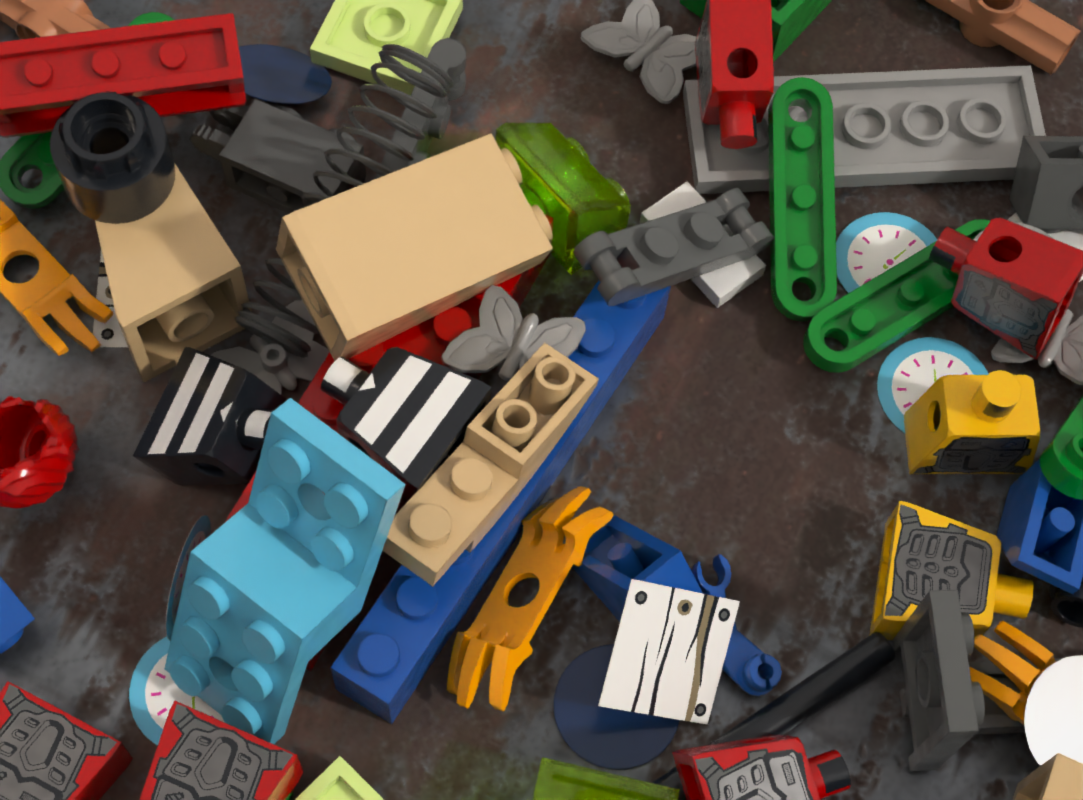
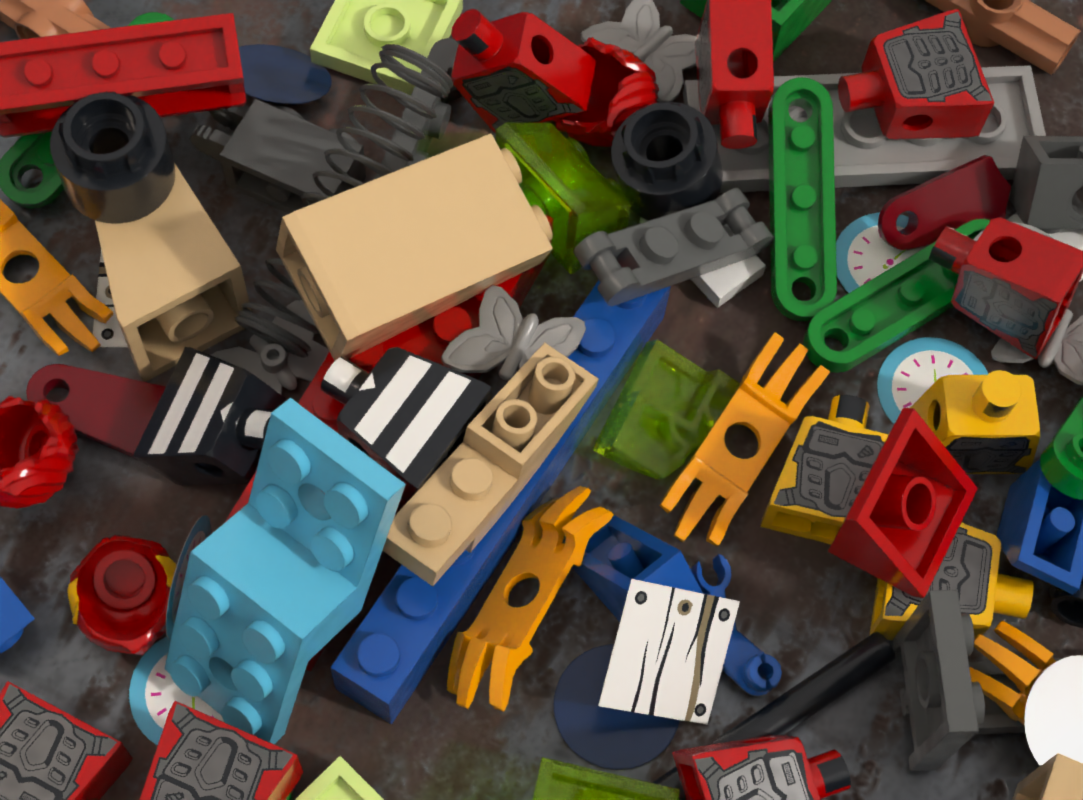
none -> dark red piece [26,364,166,460]
none -> red hair [67,535,177,655]
none -> red torso [451,9,596,135]
none -> red hair [553,37,659,147]
none -> clear neon green slope [592,339,740,479]
none -> black piece [611,102,723,221]
none -> light orange piece [659,332,830,547]
none -> torso [760,395,889,544]
none -> red slope [828,408,978,598]
none -> torso [838,9,994,139]
none -> dark red piece [878,155,1011,250]

